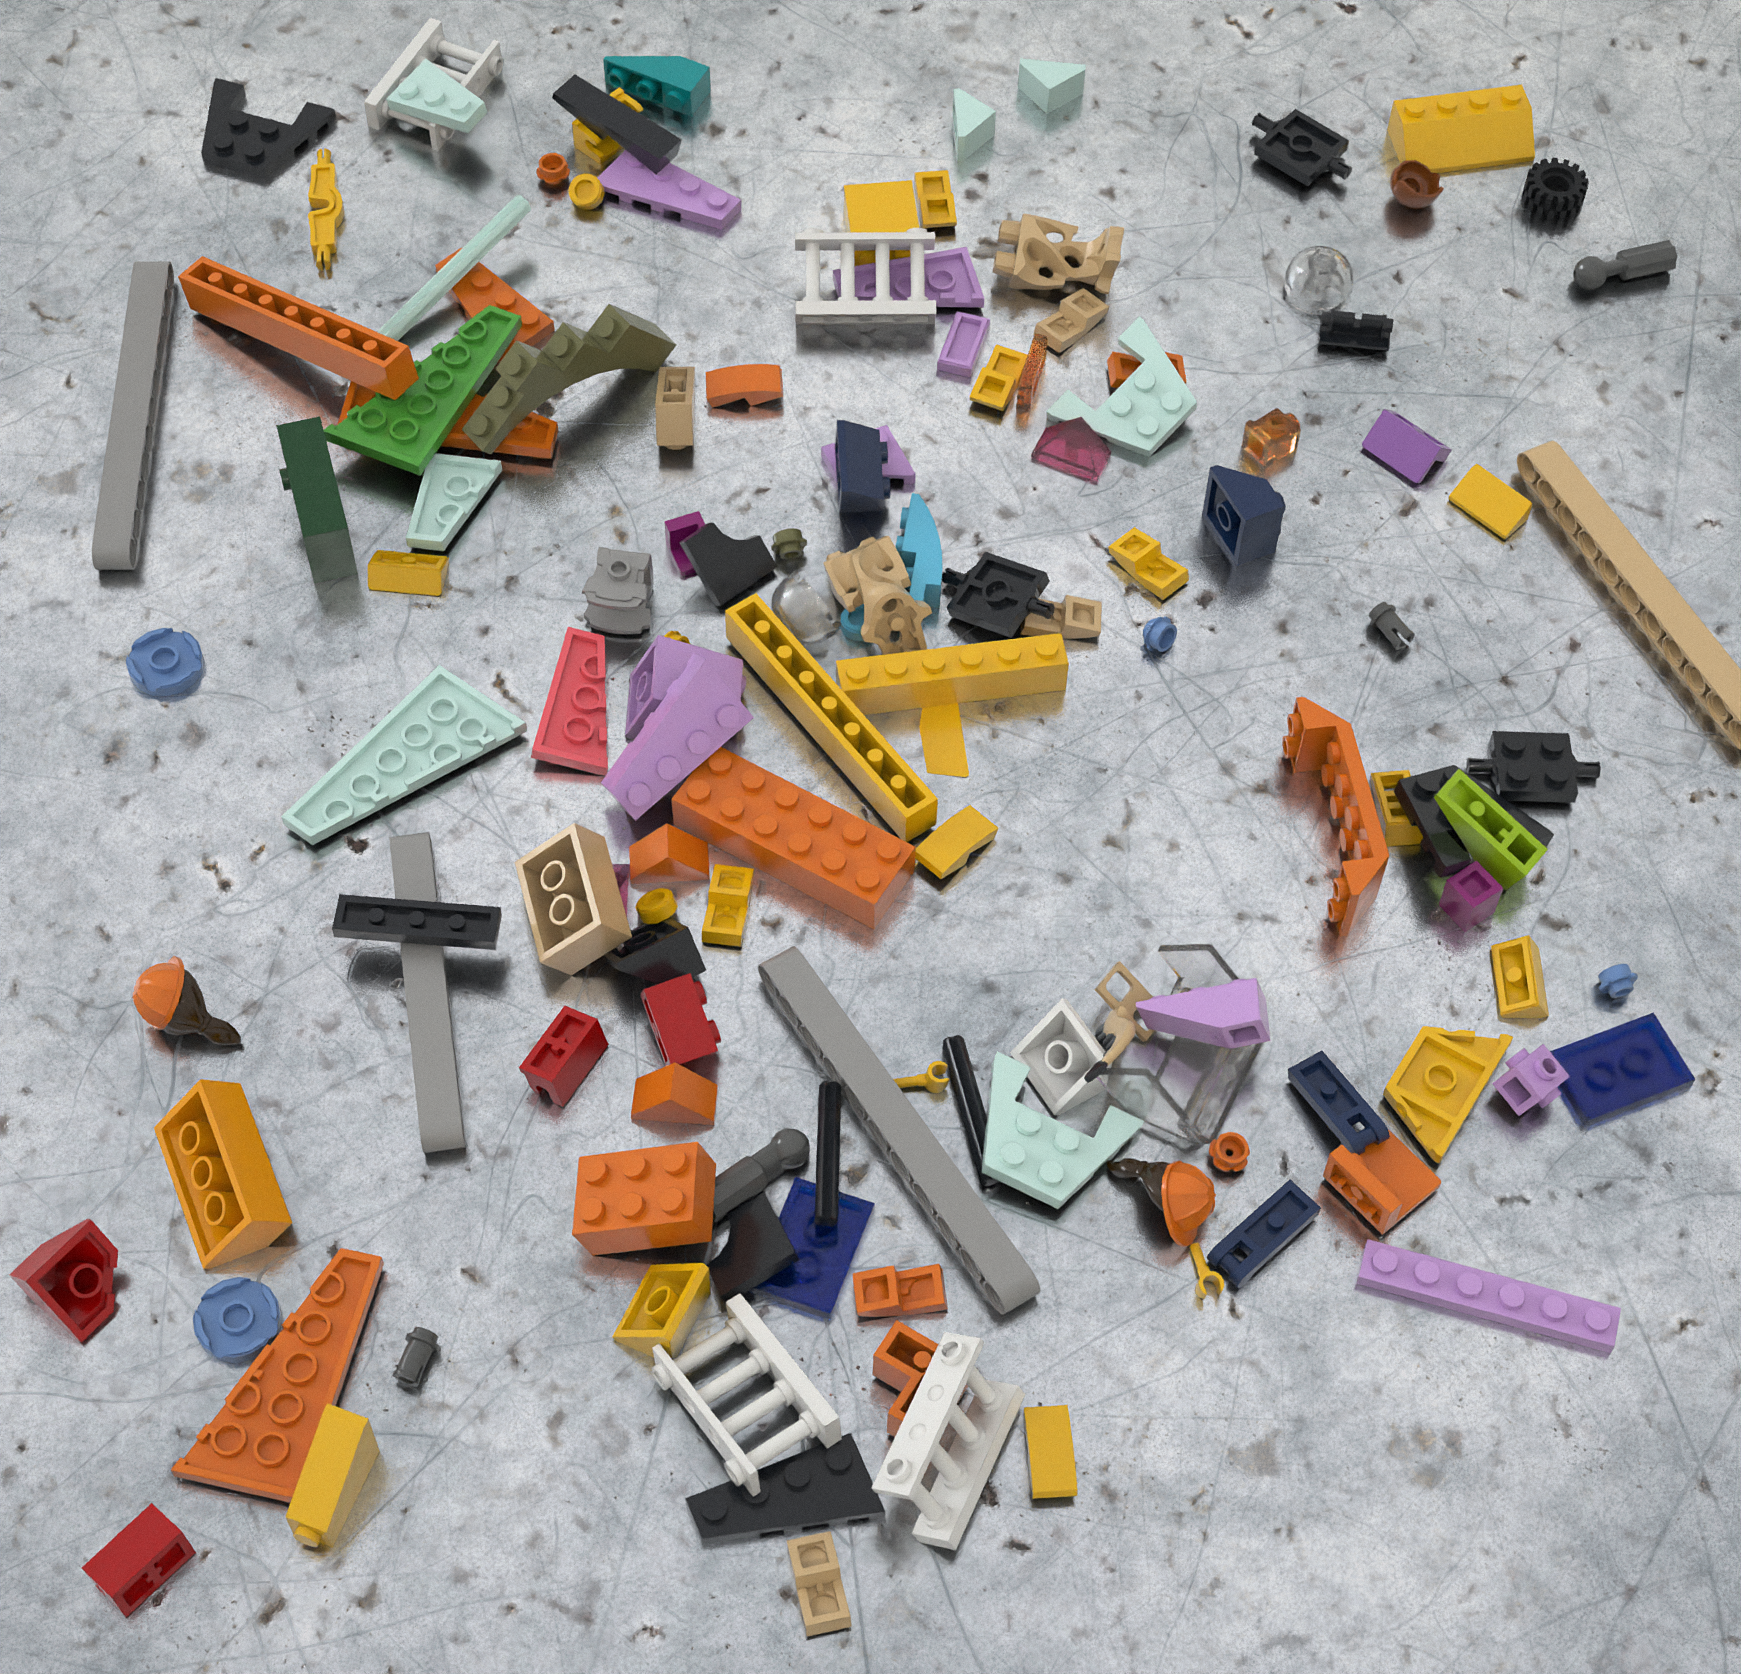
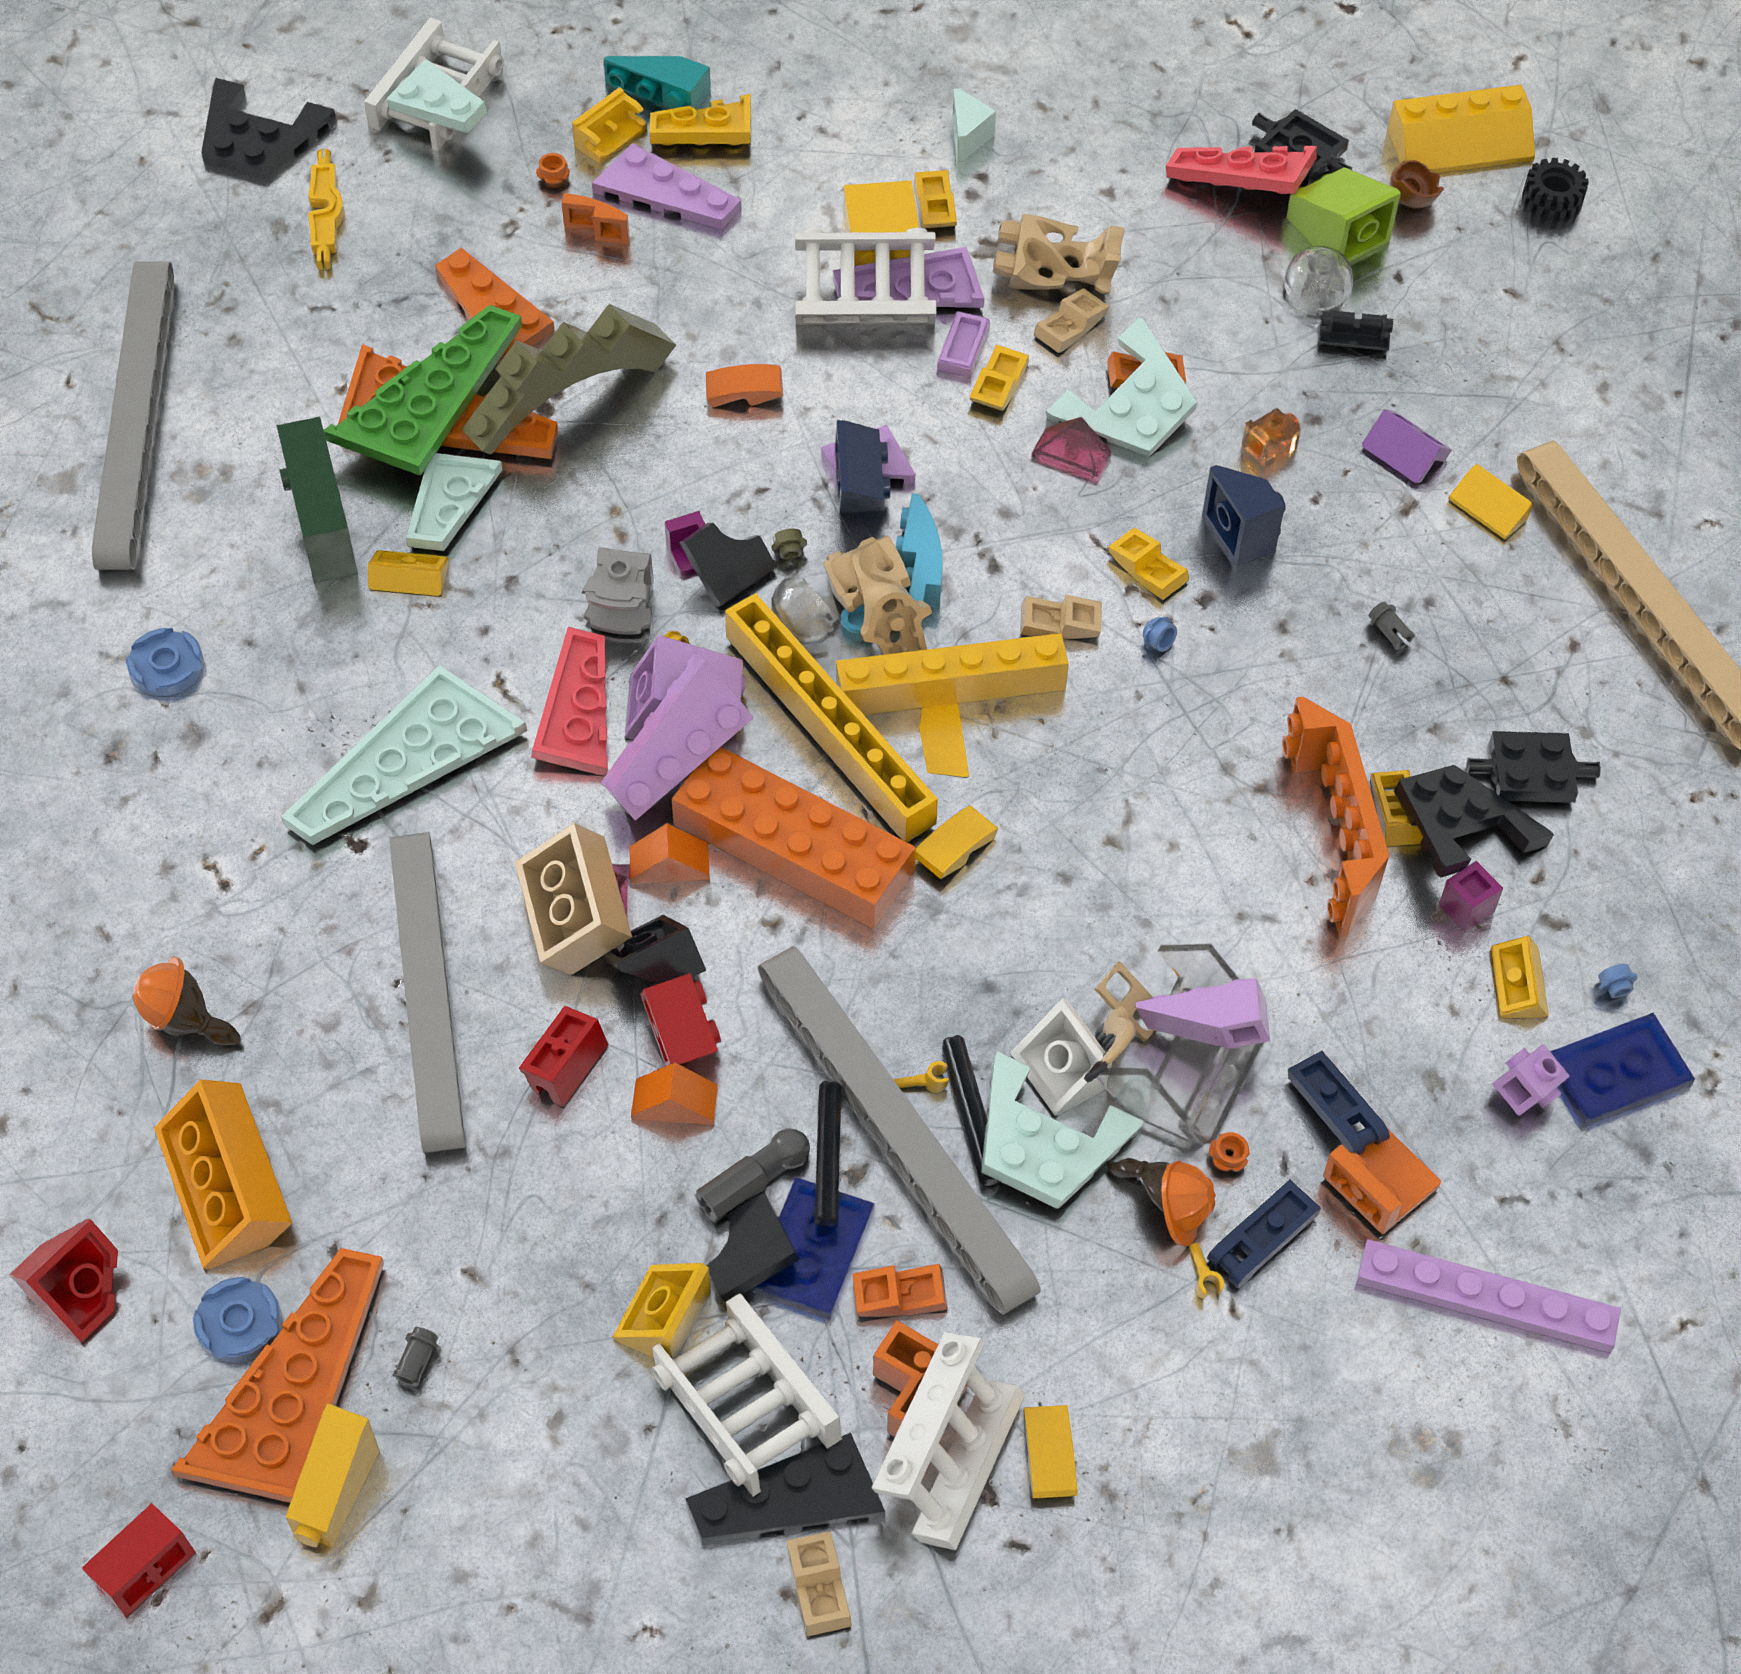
orange brick [178,256,419,400] -> none
black plate [332,894,502,950] -> none
light aqua axle [377,195,531,341] -> none
black slope [552,74,682,174] -> none
yellow tile [568,173,604,210] -> none
orange brick [572,1142,716,1256] -> none
yellow tile [635,888,678,924] -> none
tan slope [655,367,695,450] -> none
yellow slope [702,864,754,947] -> none
black plate [942,552,1055,638] -> none
clear orange tile [1016,333,1048,411] -> none
light aqua slope [1018,58,1086,114] -> none
yellow wing [1383,1026,1513,1164] -> none
lime slope [1434,769,1548,890] -> none
dark grey piece [1573,240,1677,290] -> none
none -> orange slope [562,193,630,245]
none -> yellow wing [649,94,751,145]
none -> coral wing [1166,146,1317,194]
none -> lime slope [1286,167,1401,269]

